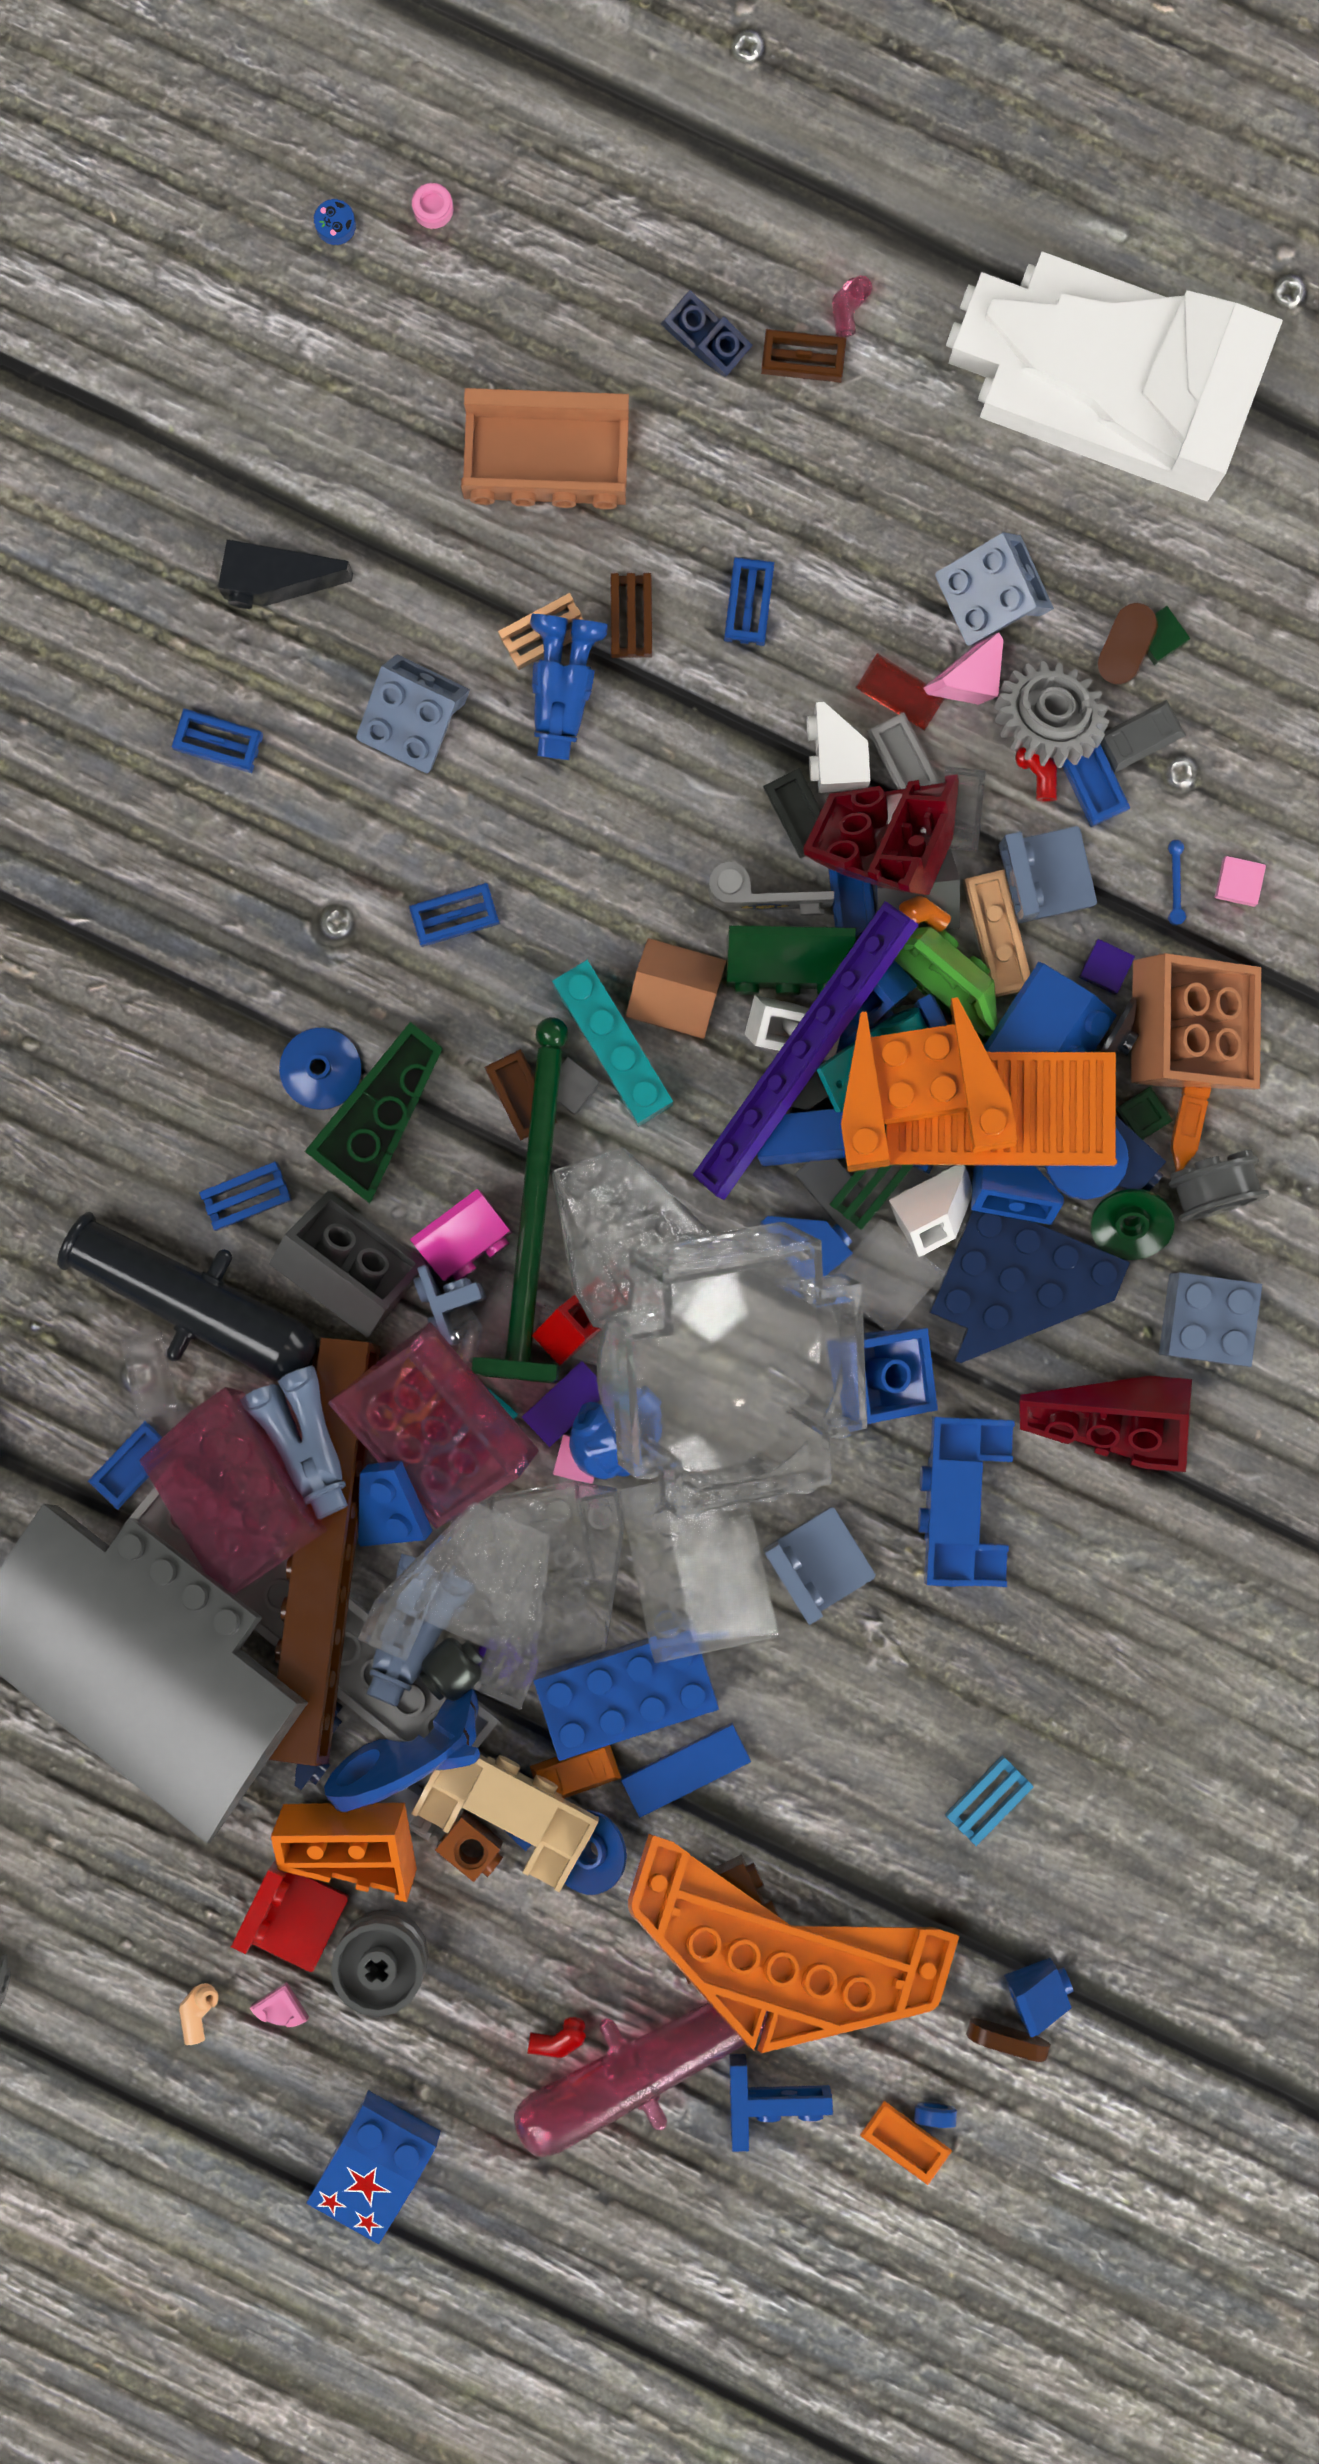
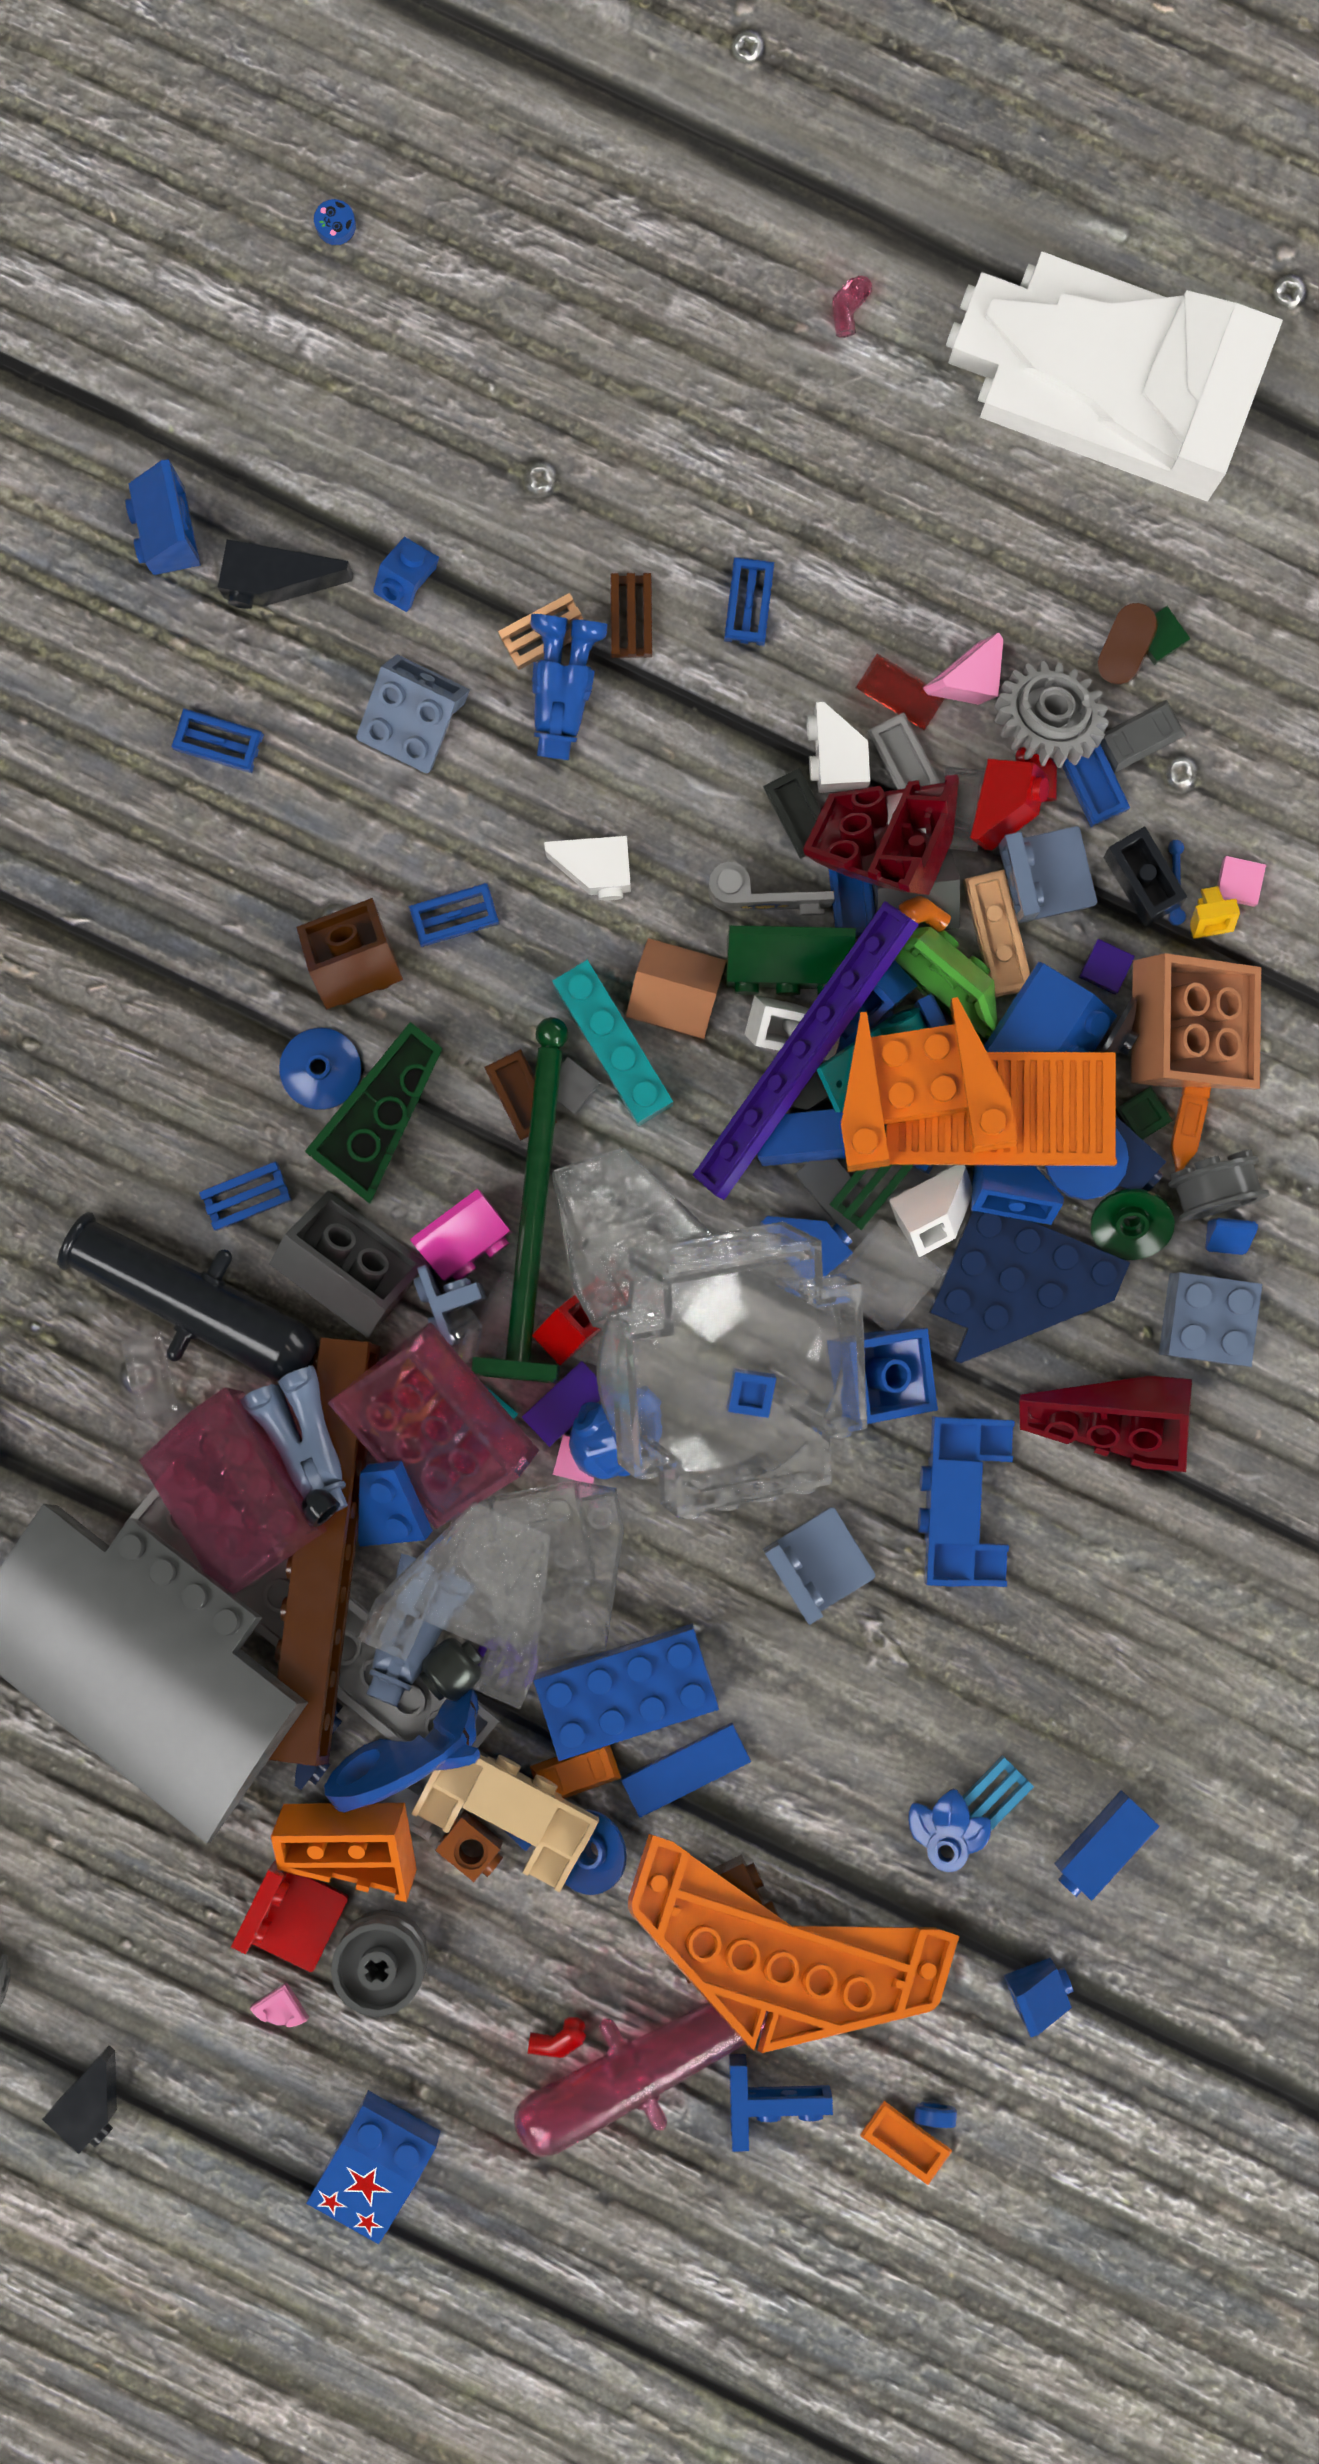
blue tile [88,1421,175,1510] -> none
light nougat arm [179,1983,219,2045] -> none
bright pink tile [412,183,453,229] -> none
nougat panel [461,388,629,510] -> none
clear slope [619,1477,779,1663] -> none
dark blue slope [660,290,753,377] -> none
reddish brown tile [761,329,847,383] -> none
bracket [935,532,1054,646] -> none
reddish brown tile [966,2018,1051,2062] -> none
none -> black slope [42,2045,117,2154]
none -> blue slope [125,459,201,575]
none -> reddish brown slope [296,898,403,1010]
none -> black hinge [302,1489,340,1527]
none -> blue bracket [373,536,439,612]
none -> white slope [544,836,631,901]
none -> blue plate [726,1368,777,1418]
none -> plate [908,1789,991,1872]
none -> red slope [970,758,1049,850]
none -> blue brick [1054,1790,1160,1901]
none -> black brick [1103,826,1187,927]
none -> yellow tile [1190,886,1240,939]
none -> blue slope [1205,1218,1258,1255]

